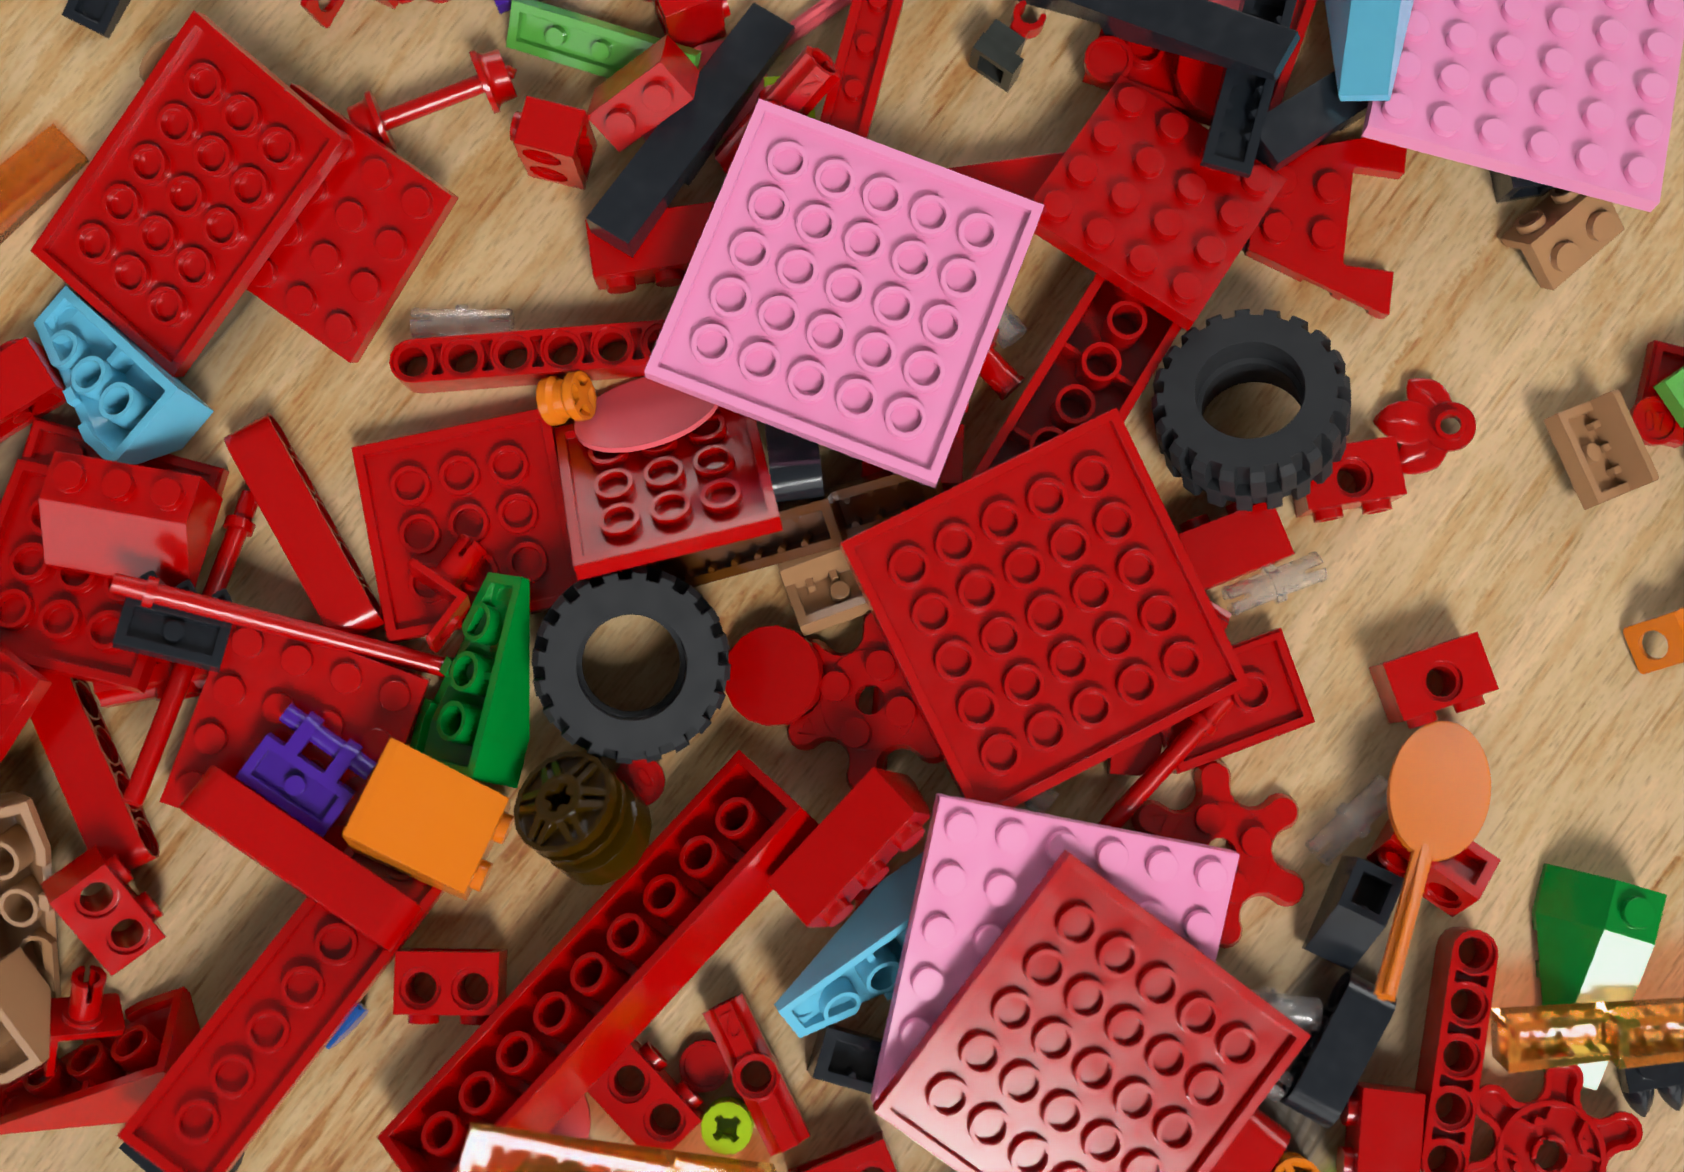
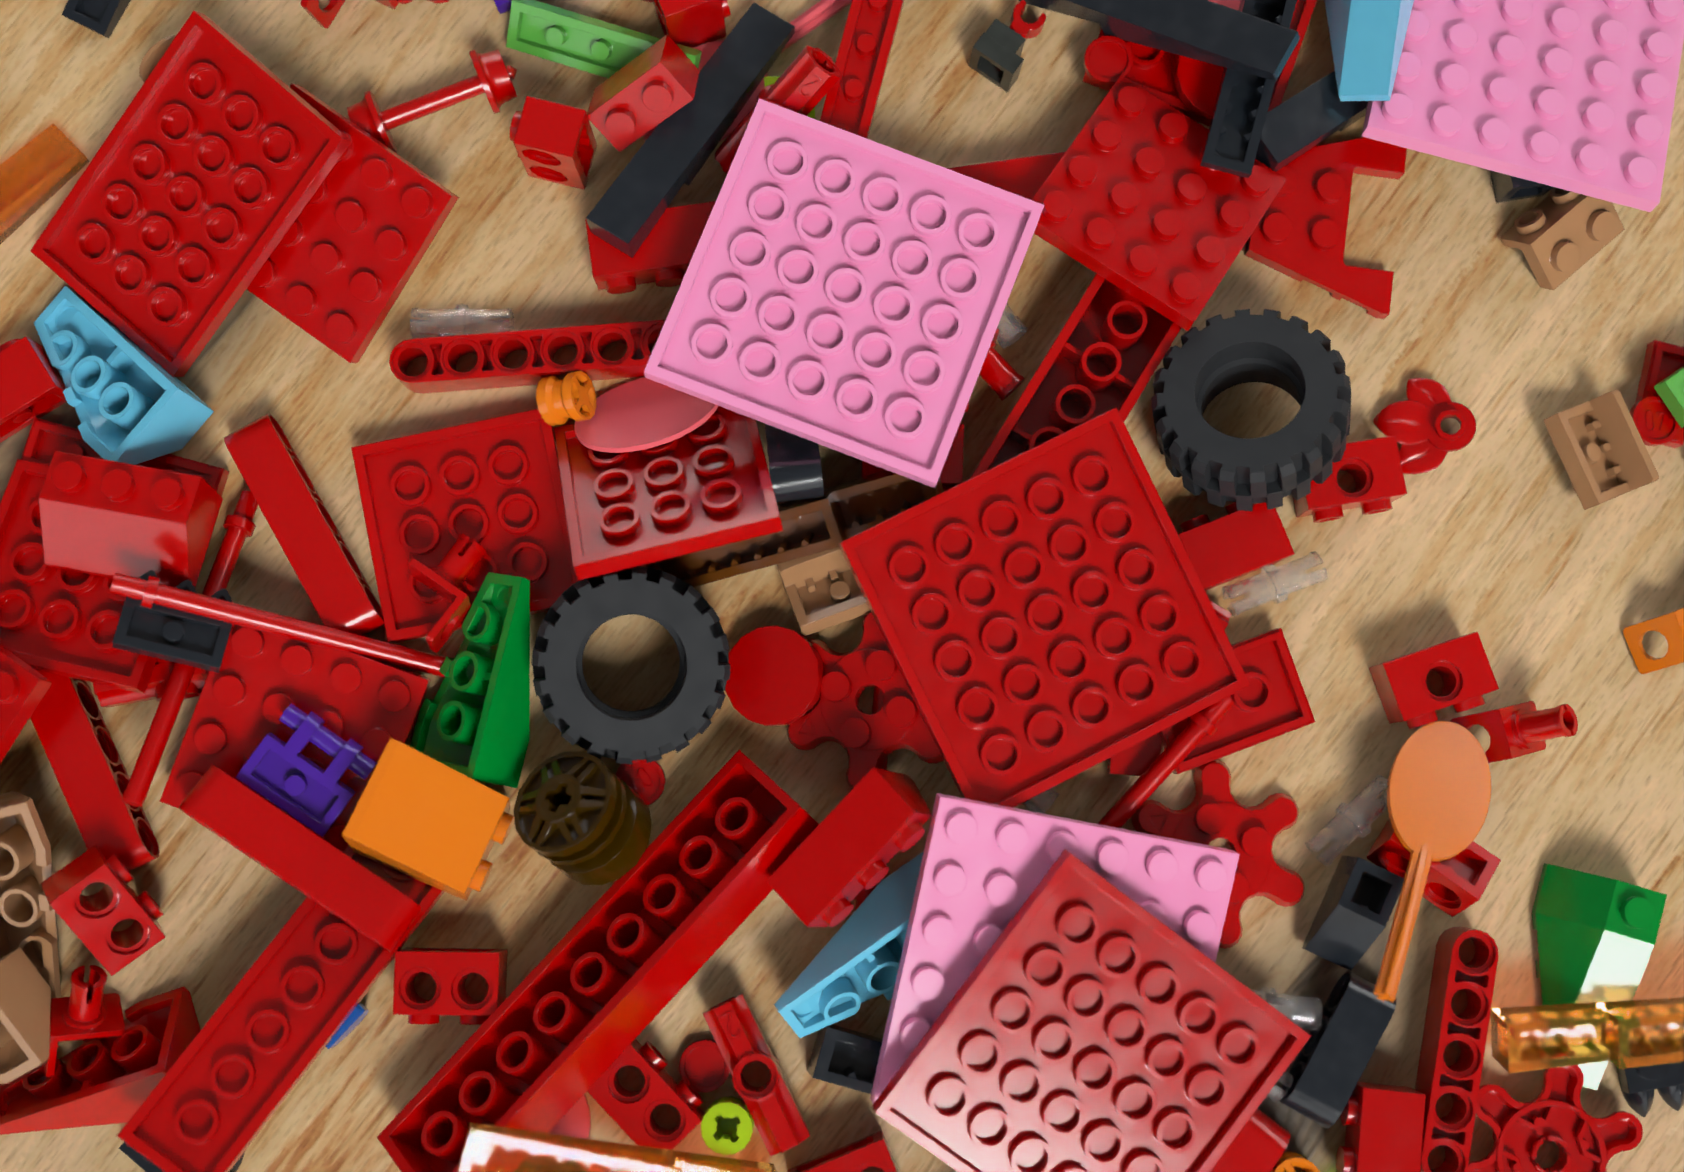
none -> red bracket [1450,701,1578,763]

